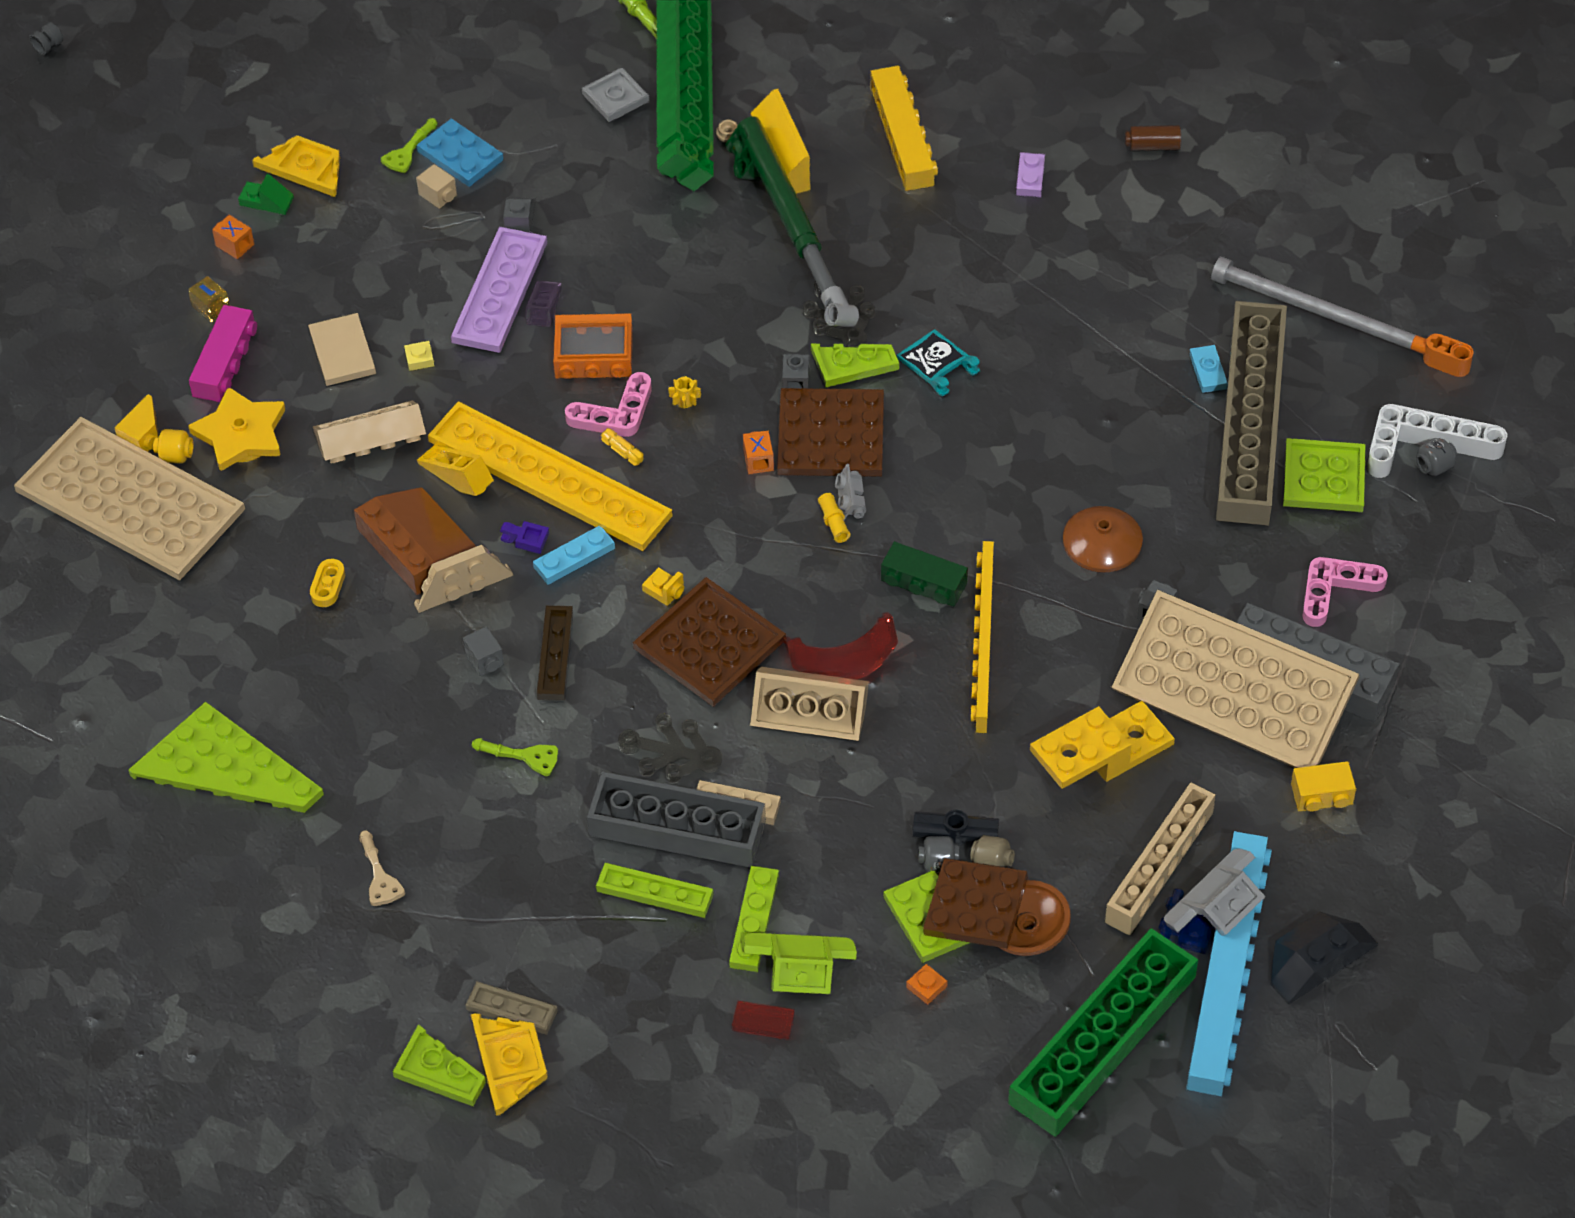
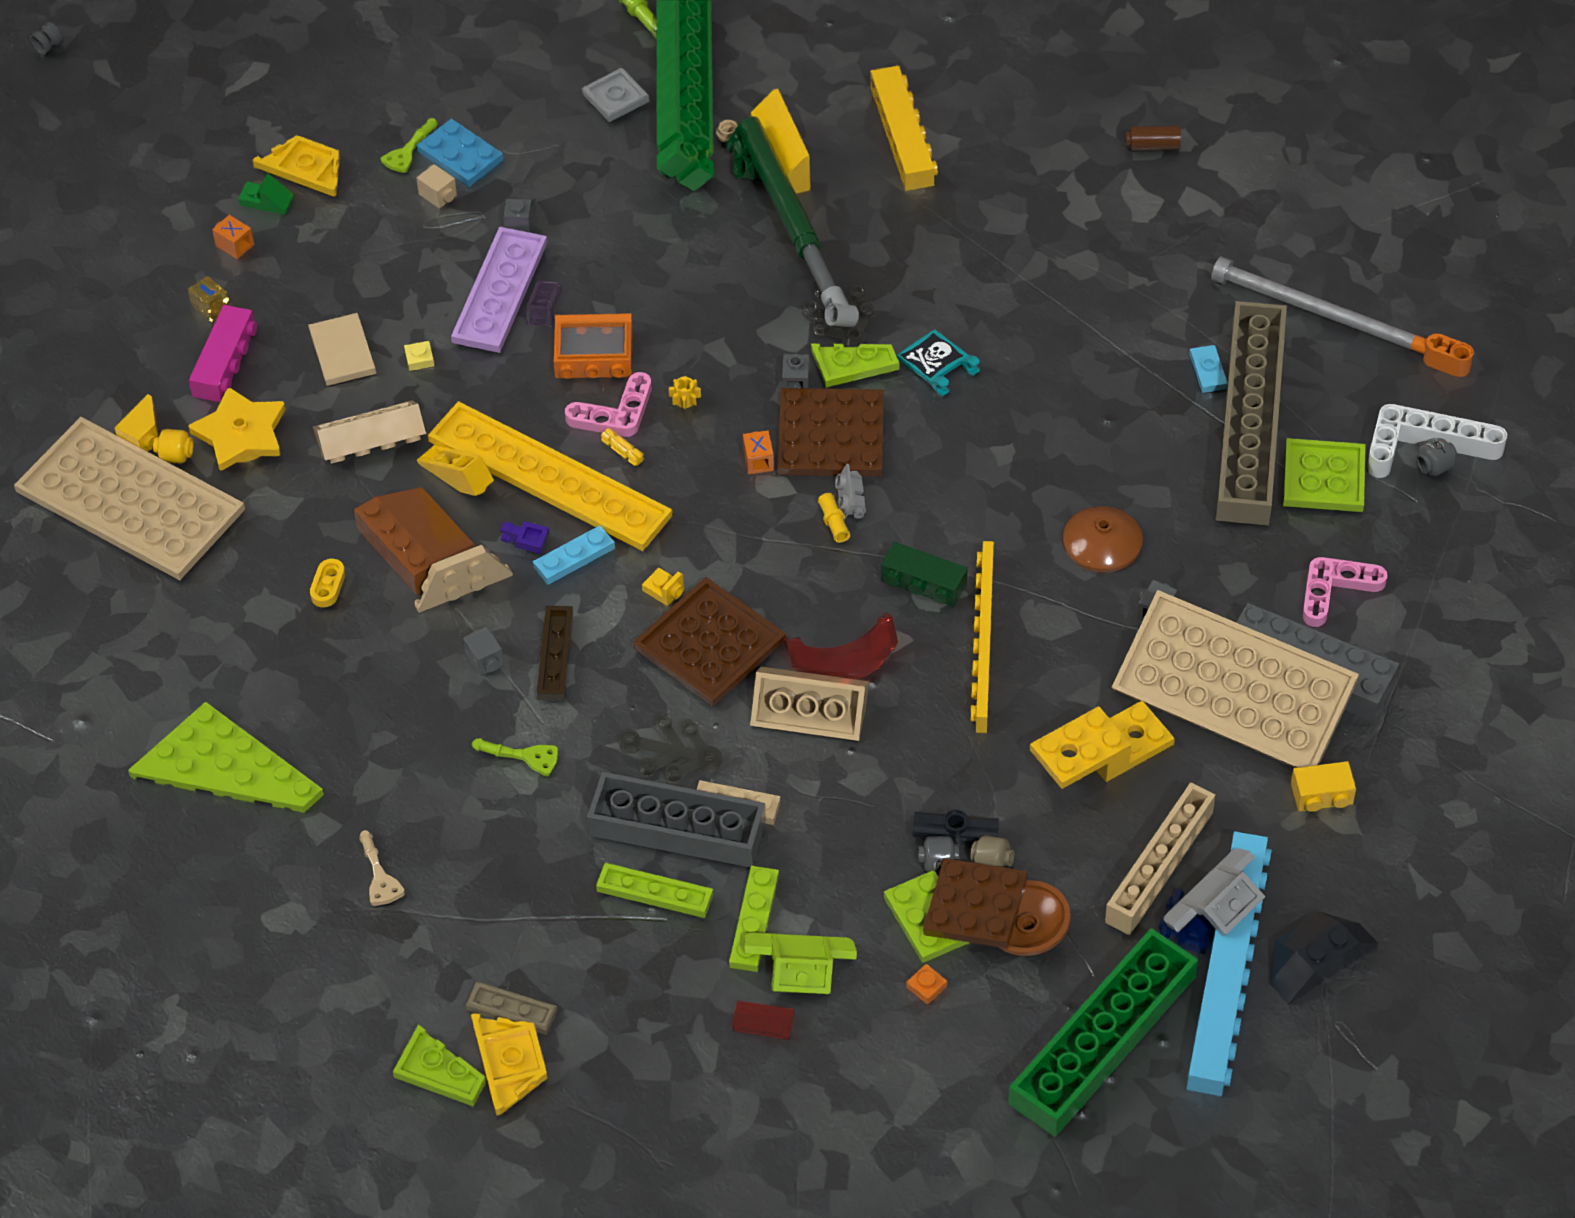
lavender plate [1016,153,1045,197] -> none

